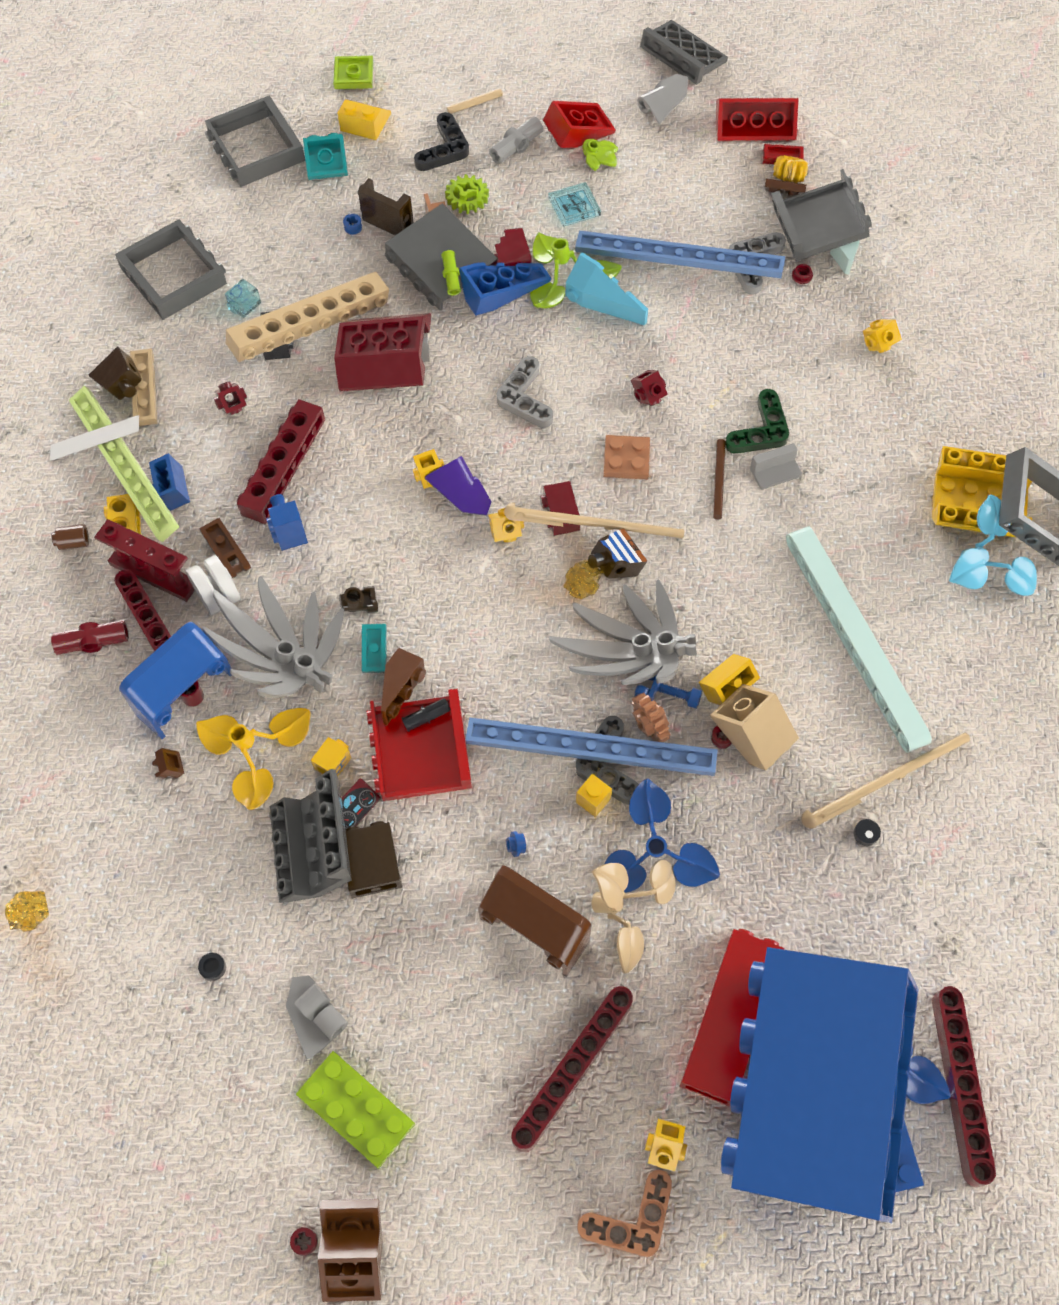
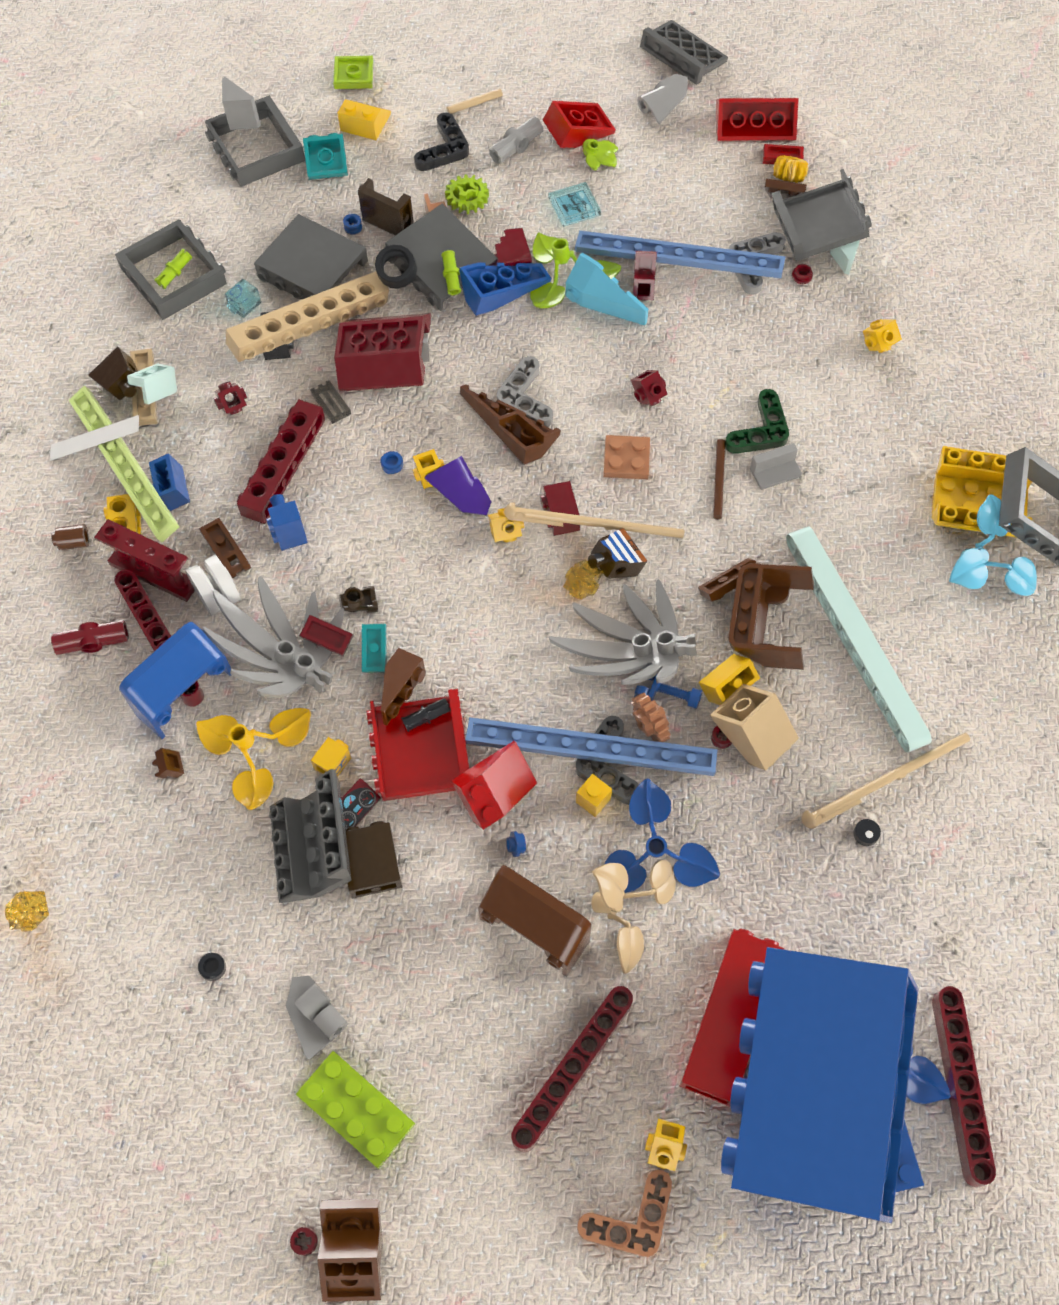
none -> light aqua panel [127,364,177,404]
none -> lime pin [154,248,192,289]
none -> light grey slope [222,77,261,130]
none -> dark grey panel [254,214,368,300]
none -> dark red tile [299,615,354,657]
none -> clear smoke tile [310,380,351,424]
none -> black tyre [375,244,417,289]
none -> blue tile [380,451,403,474]
none -> slope [451,741,537,830]
none -> reddish brown wedge [460,384,561,465]
none -> brick [633,251,657,301]
none -> reddish brown plate [698,558,760,602]
none -> reddish brown windscreen [728,564,814,670]

